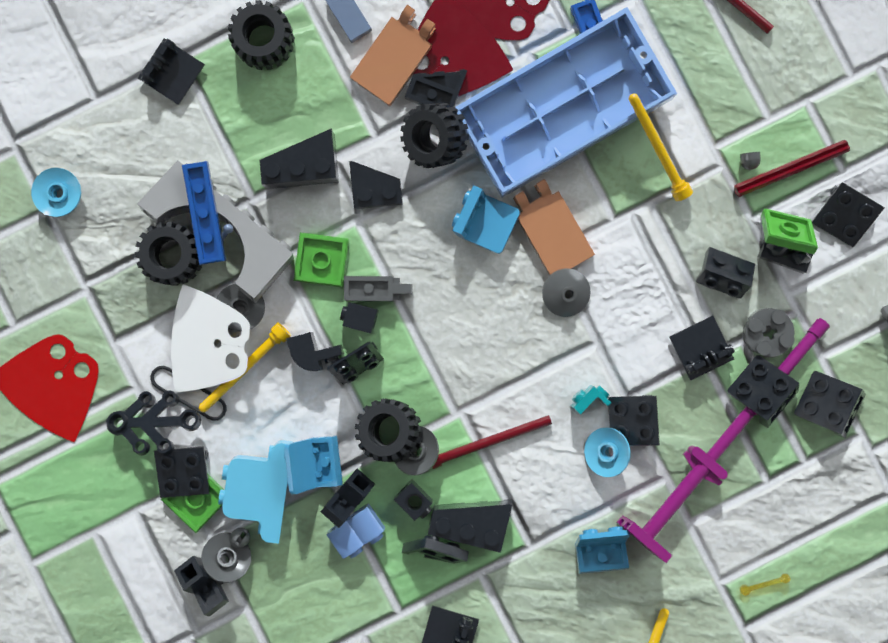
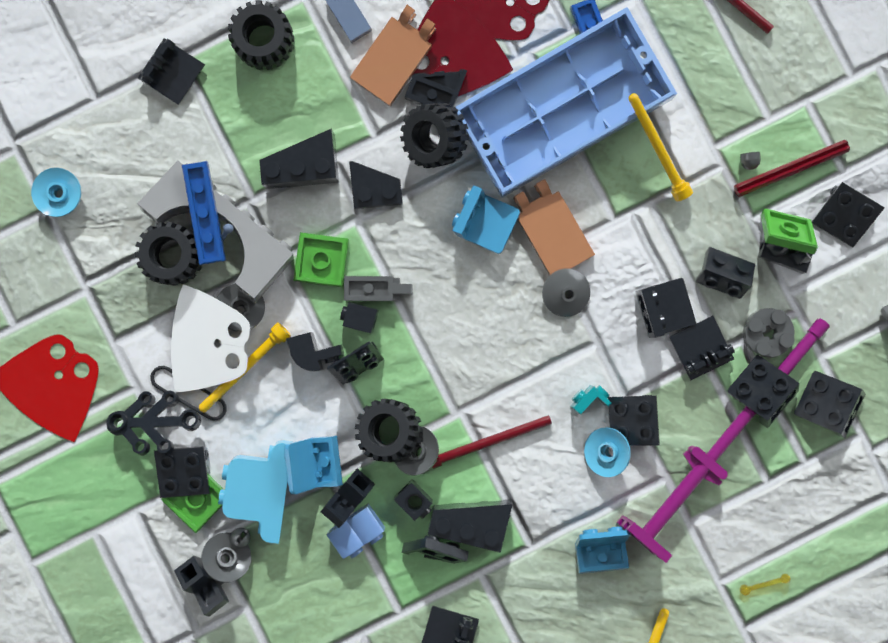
none -> black bracket [635,278,696,338]

